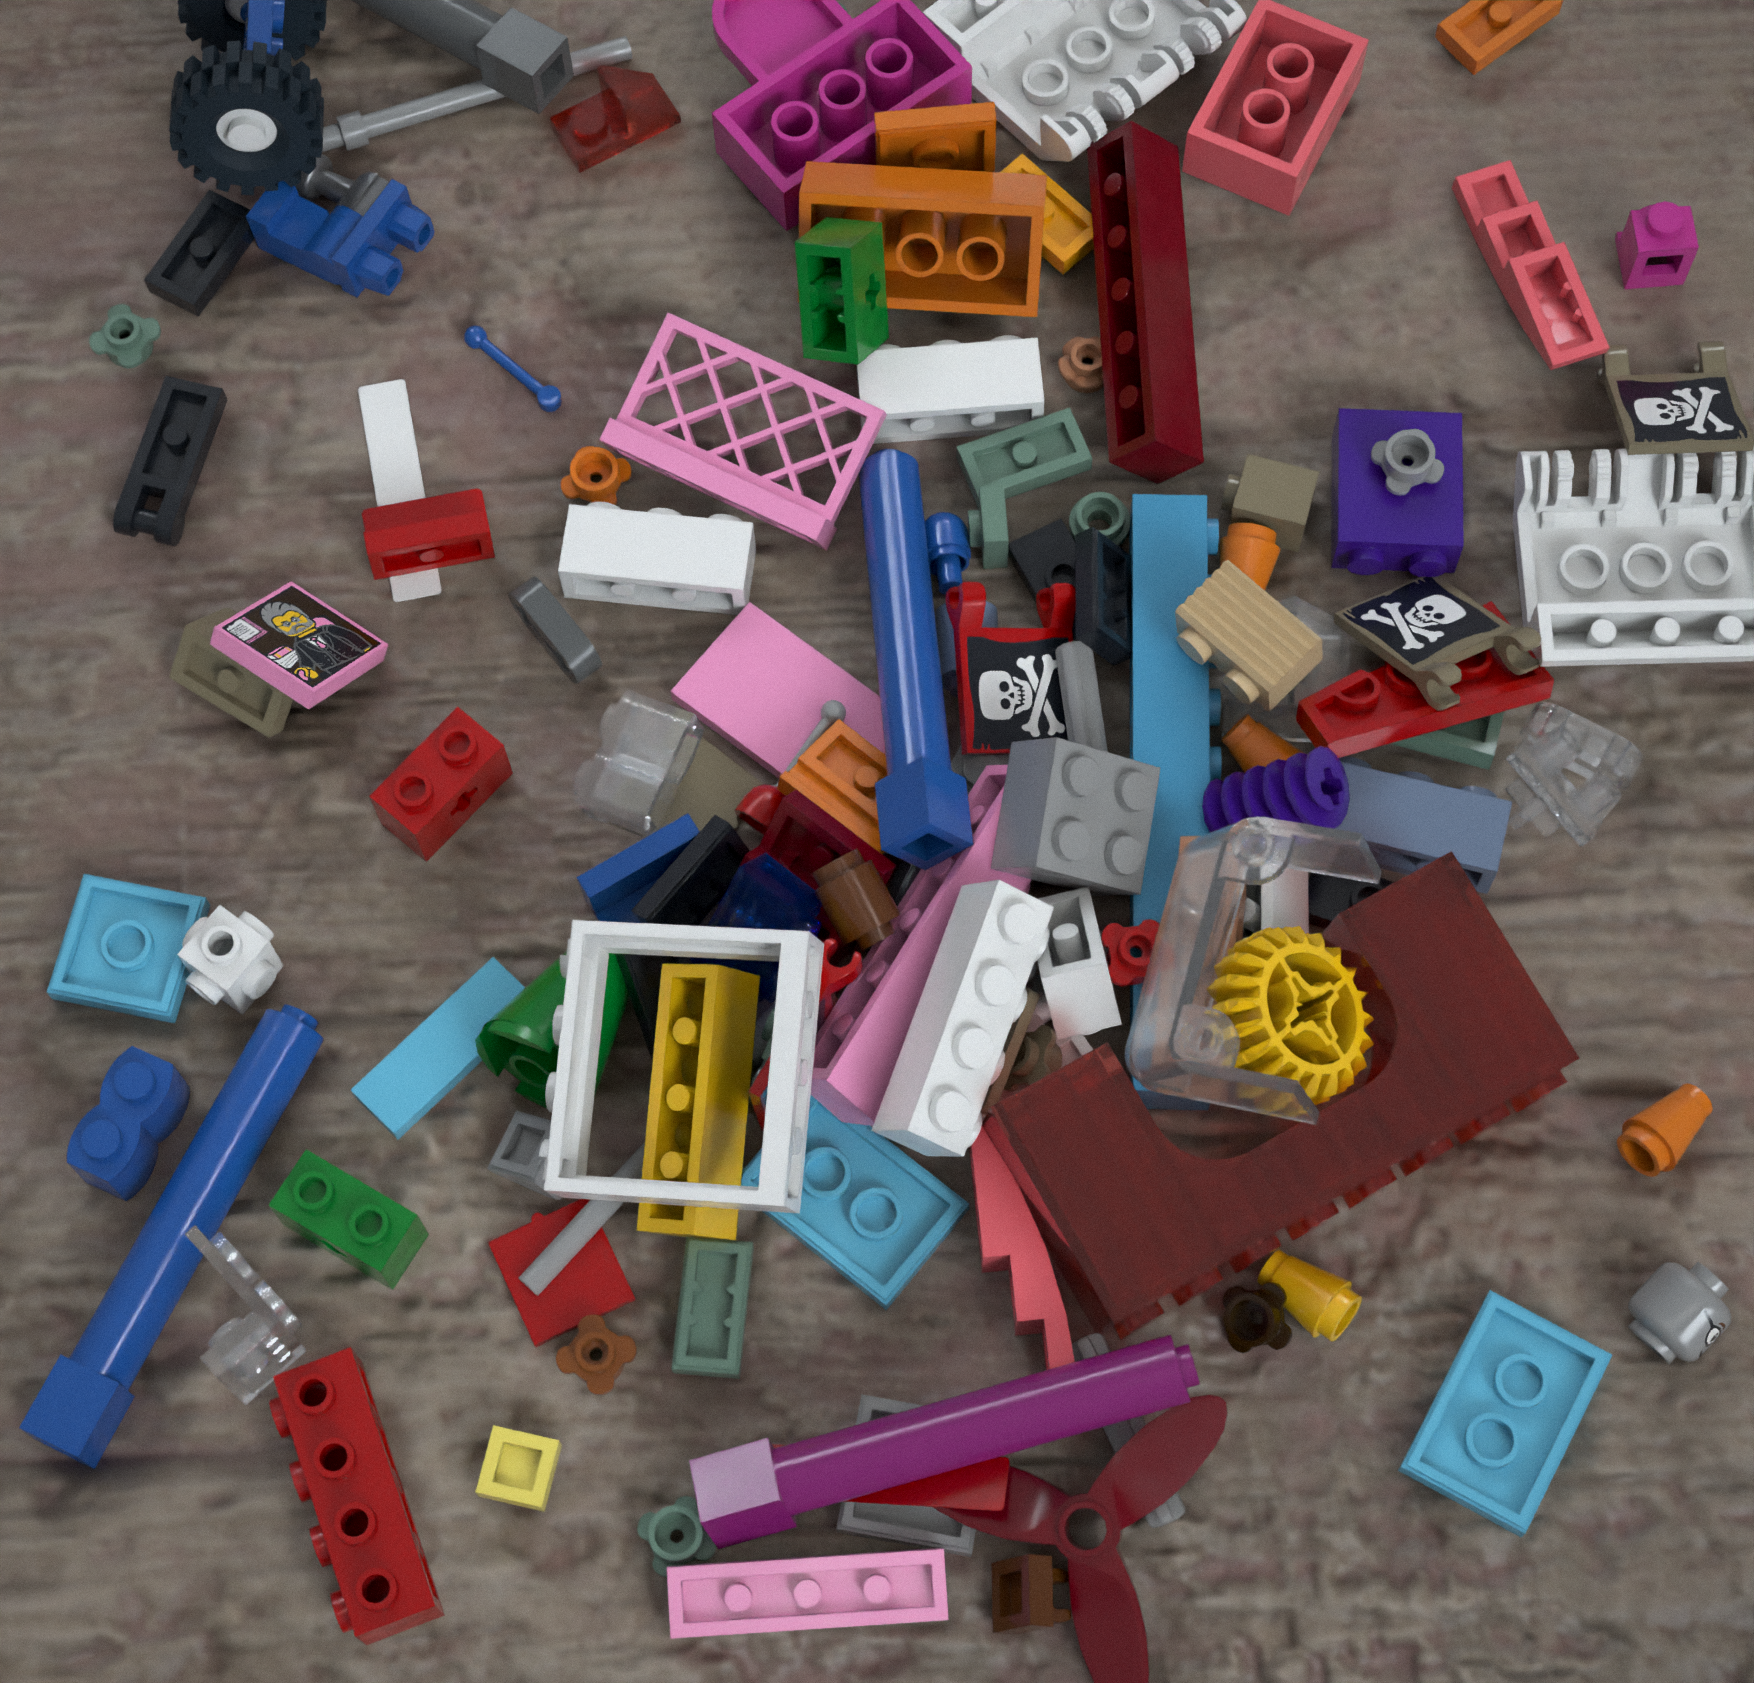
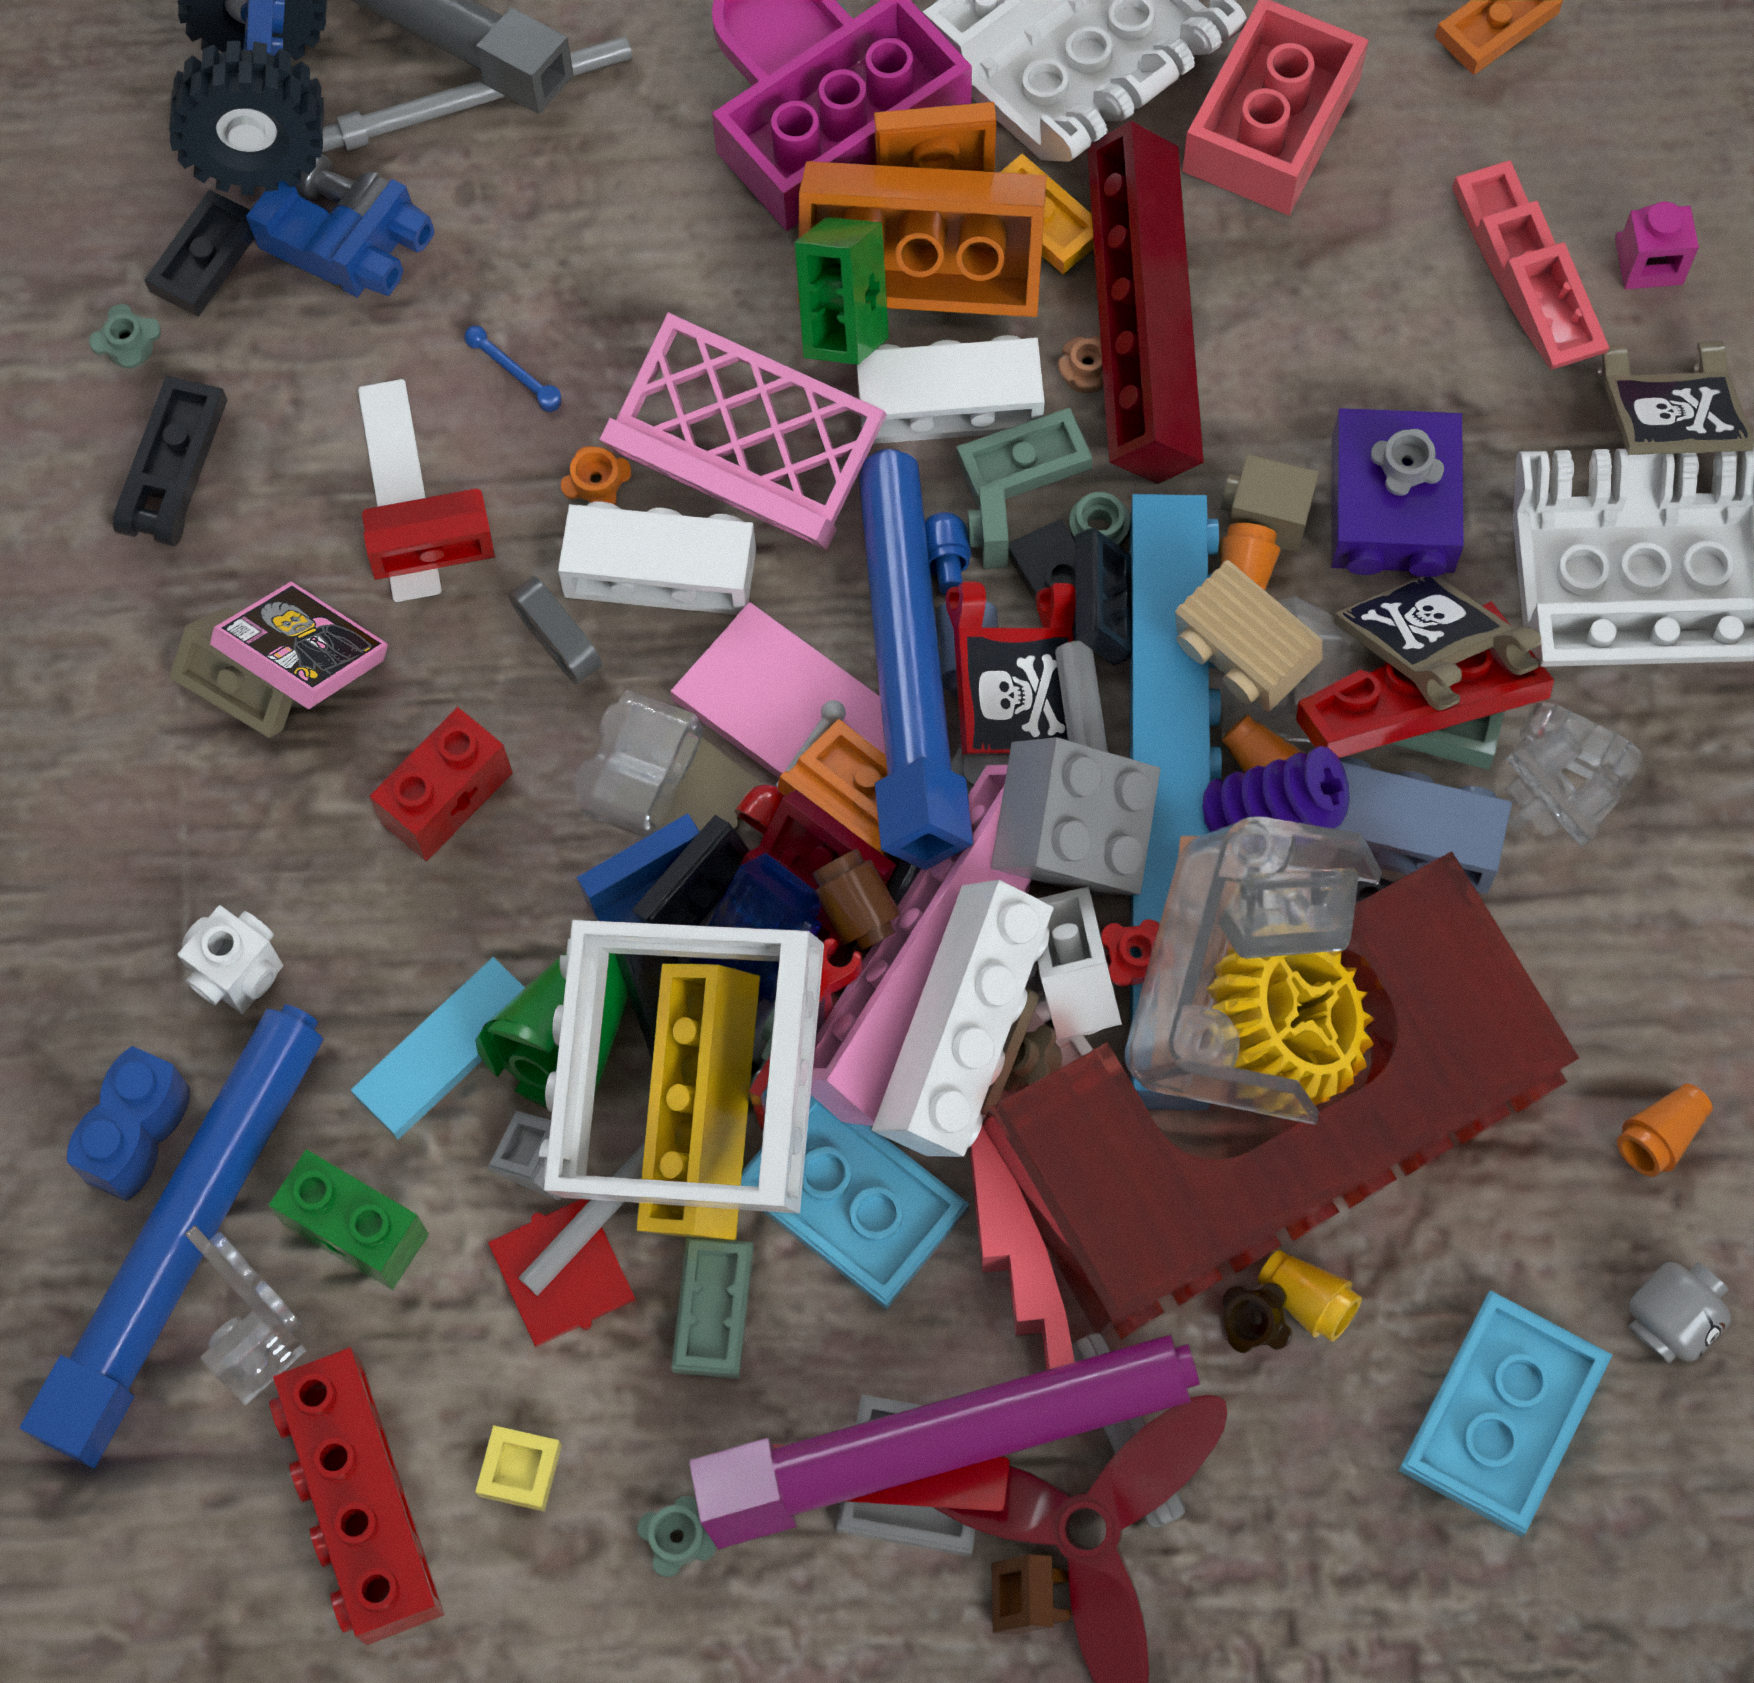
medium azure tile [47,874,210,1024] -> none
clear red slope [550,65,681,173] -> none
dark orange plate [556,1315,637,1395] -> none
bright pink plate [667,1548,949,1639] -> none
none -> clear slope [1218,868,1359,959]

